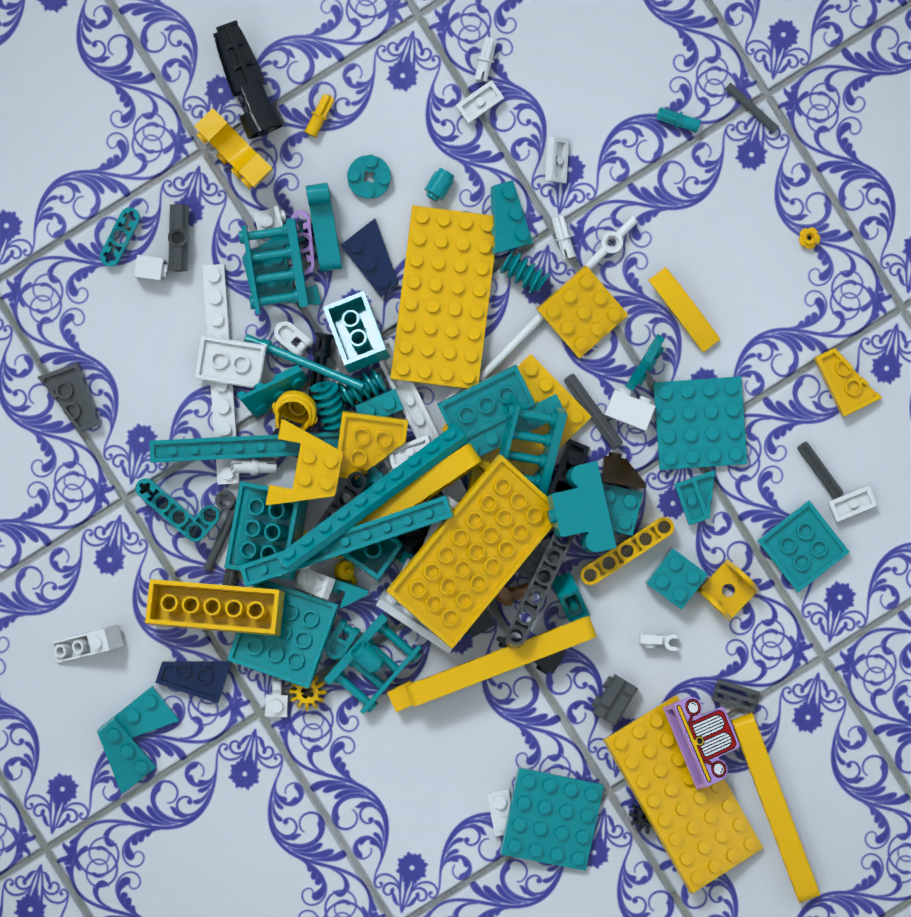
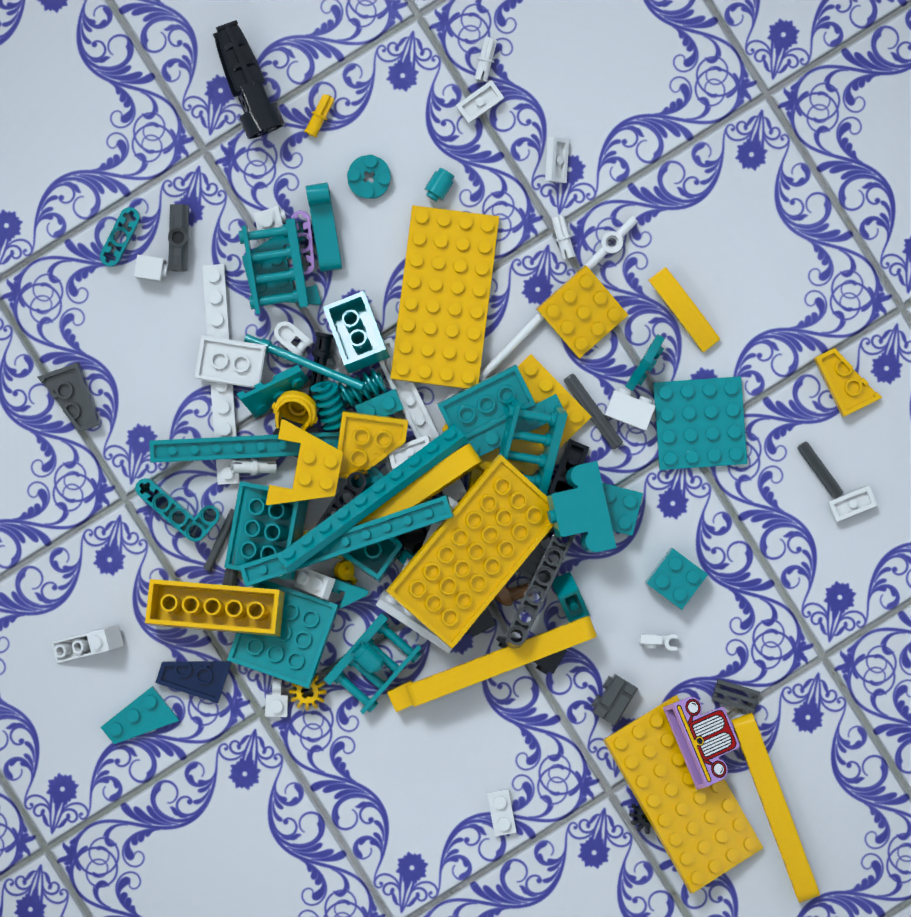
teal wing [97,717,156,794] -> none
yellow brick [194,108,274,190] -> none
dark grey bush [215,490,235,510] -> none
teal plate [325,618,360,659] -> none
dark blue wing [341,218,398,297] -> none
teal wing [491,180,533,255] -> none
teal piece [500,249,550,294] -> none
teal plate [500,767,604,871] -> none
yellow beam [580,517,674,585] -> none
dark brown slope [600,452,646,489] -> none
teal axle [656,107,701,133] -> none
teal wing [674,470,715,525] -> none
yellow hose [697,559,759,621] -> none
dark grey bar [725,83,779,133] -> none
teal plate [757,500,850,593] -> none
yellow plate [799,227,820,249] -> none

